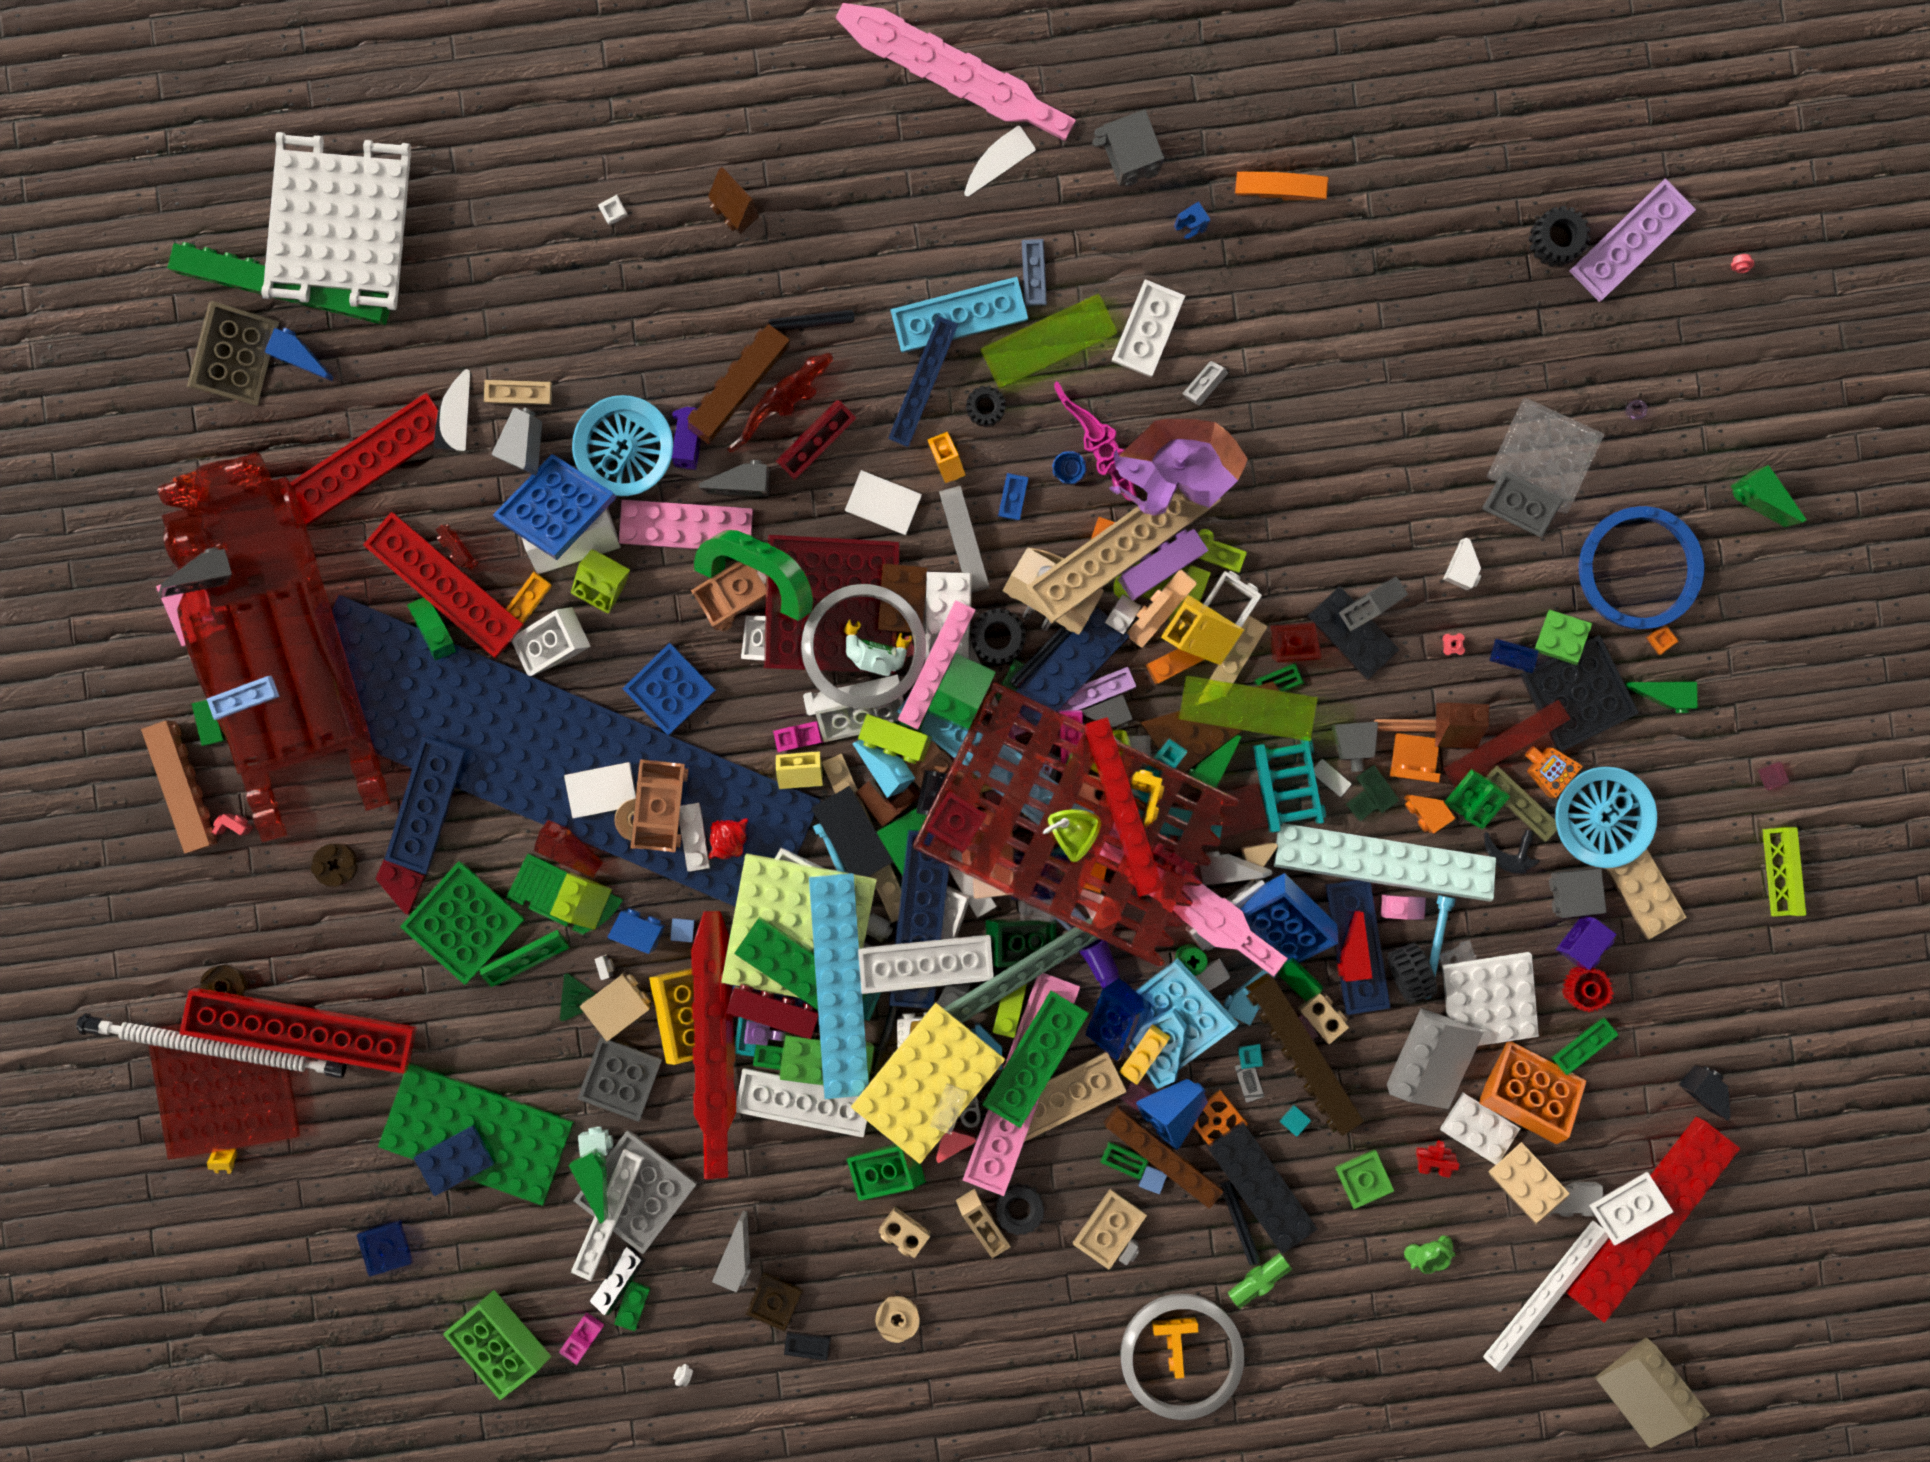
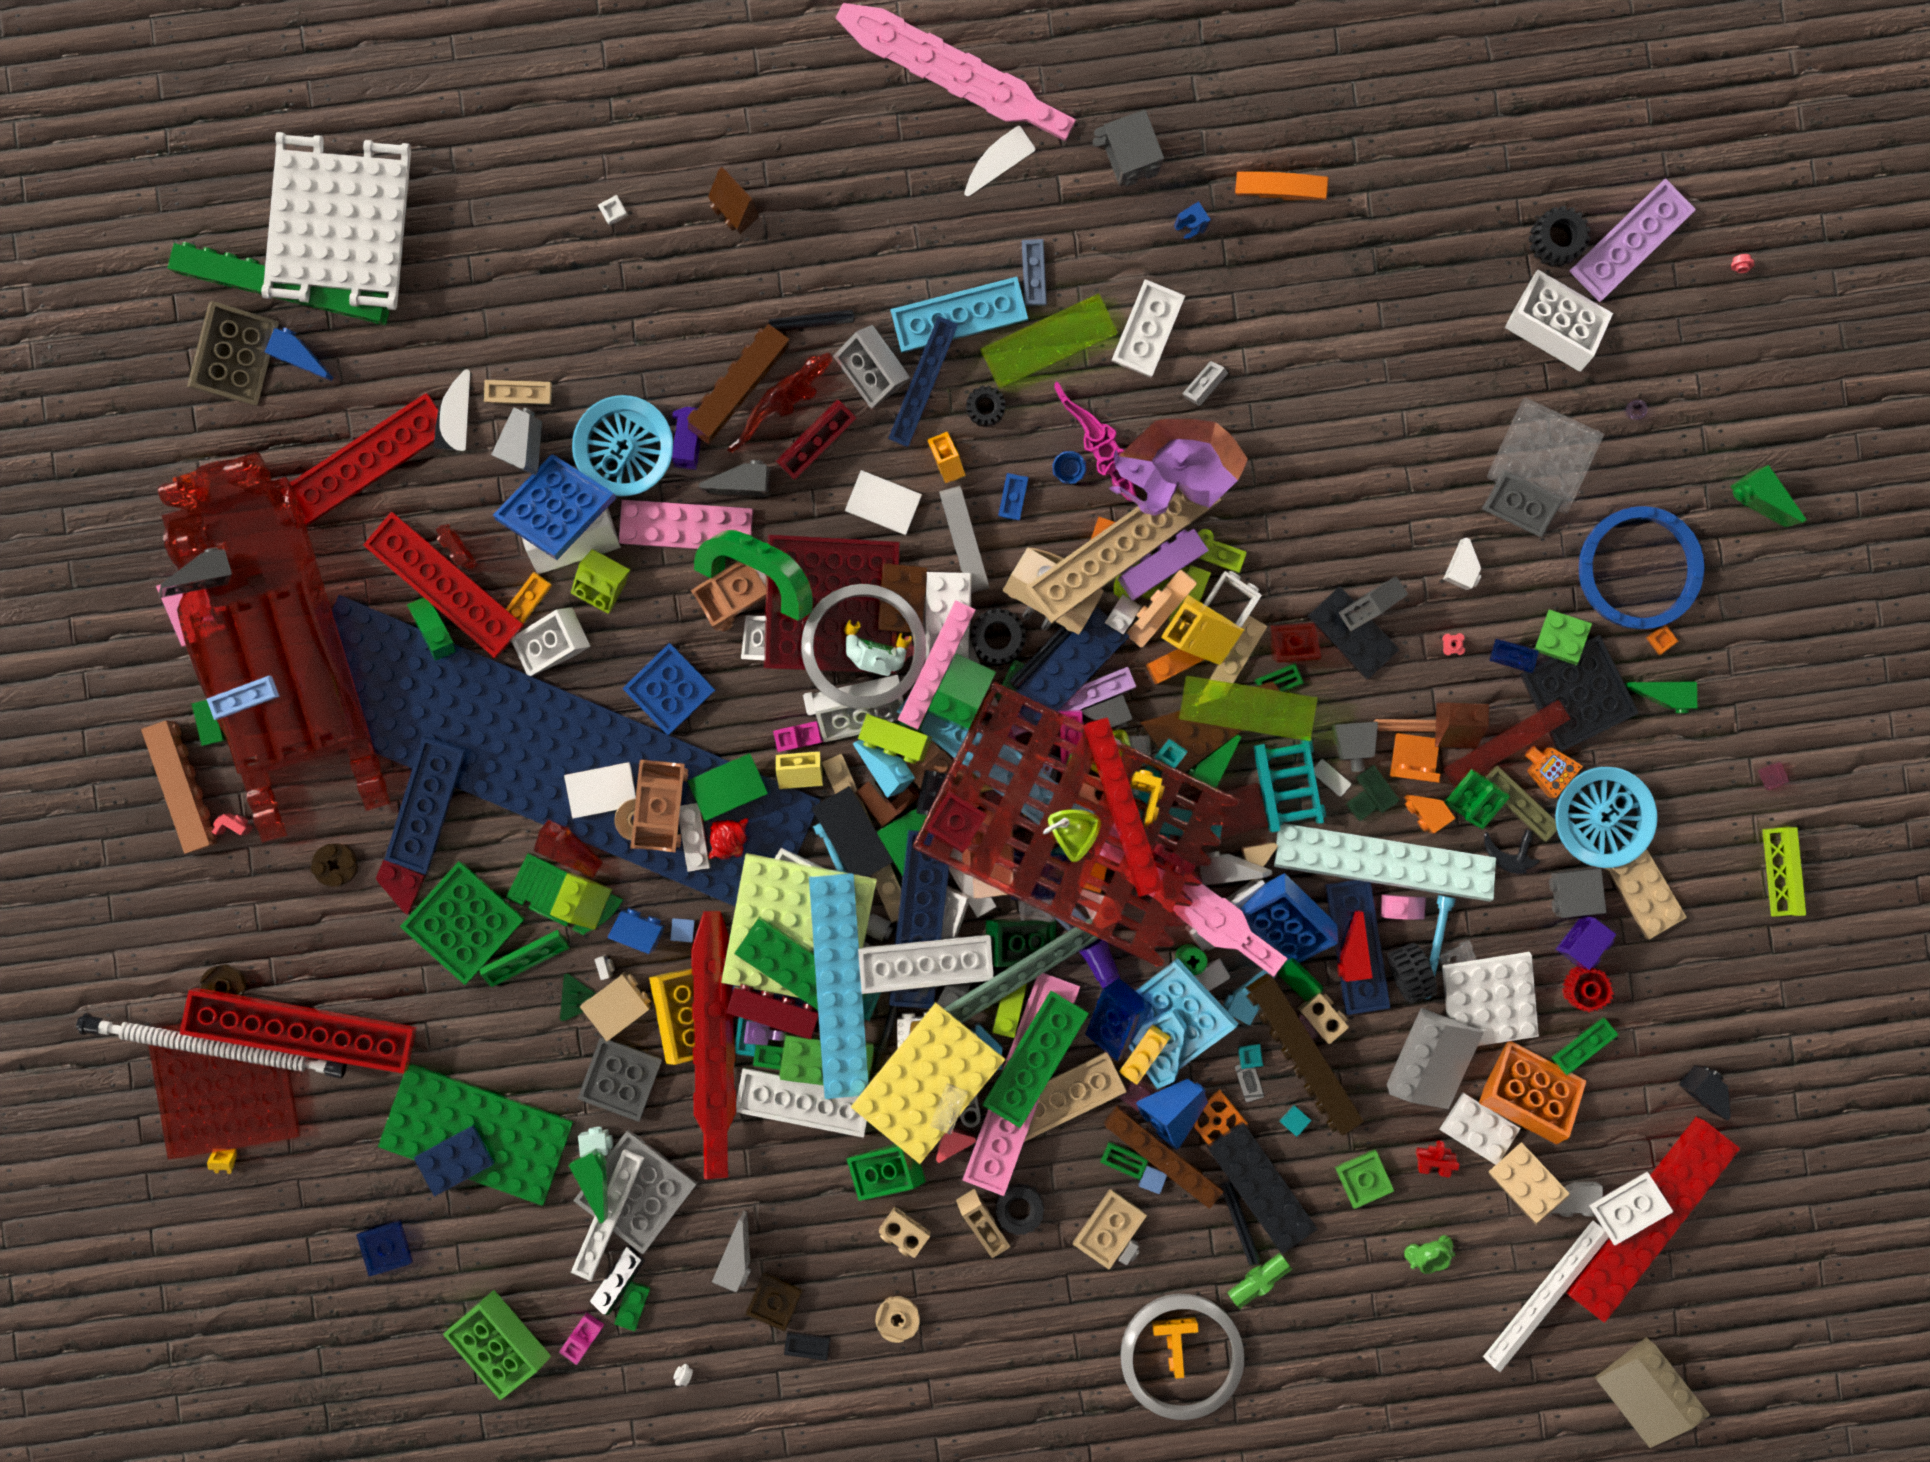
none -> green slope [687,753,768,821]
none -> light grey slope [833,325,911,409]
none -> white slope [1505,270,1613,372]

